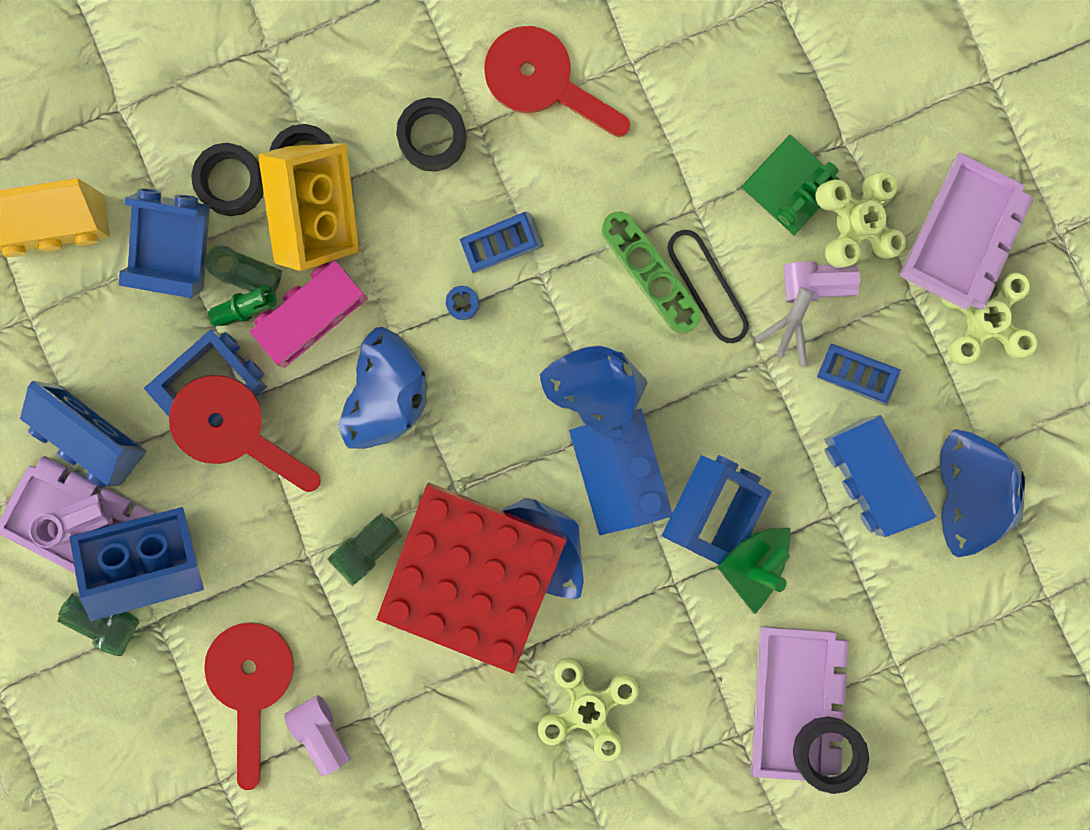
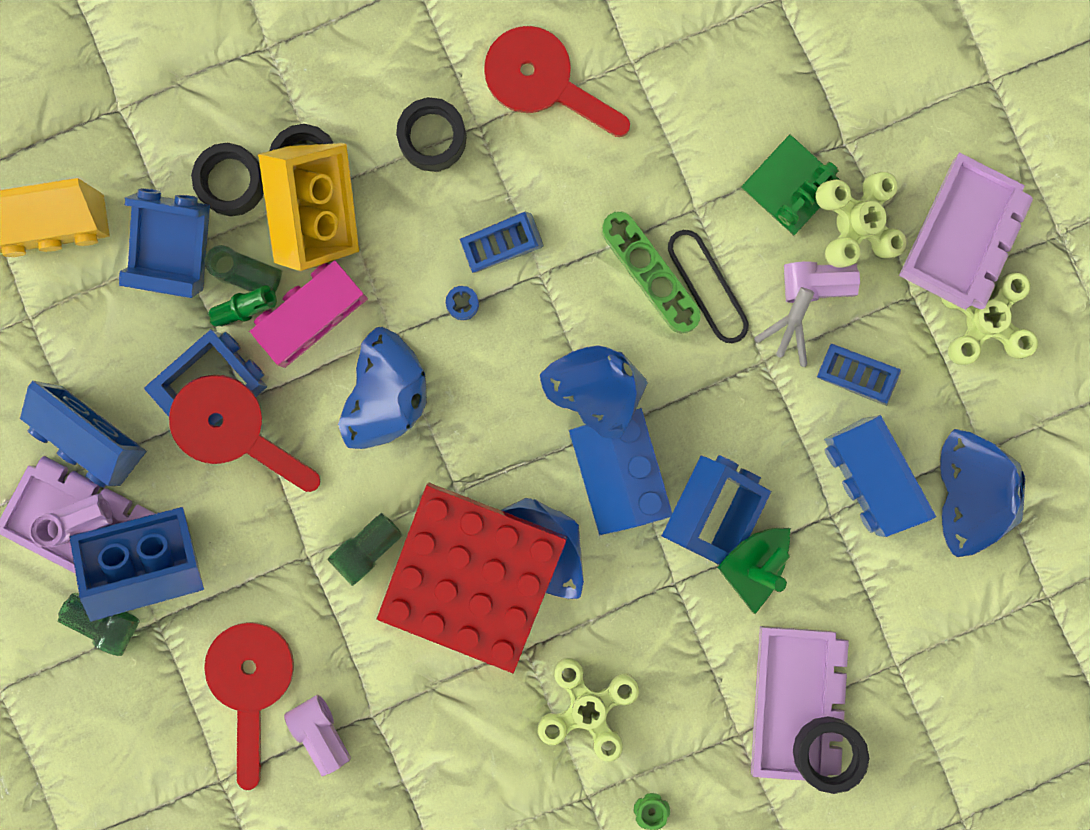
none -> bright green plate [633,793,670,830]

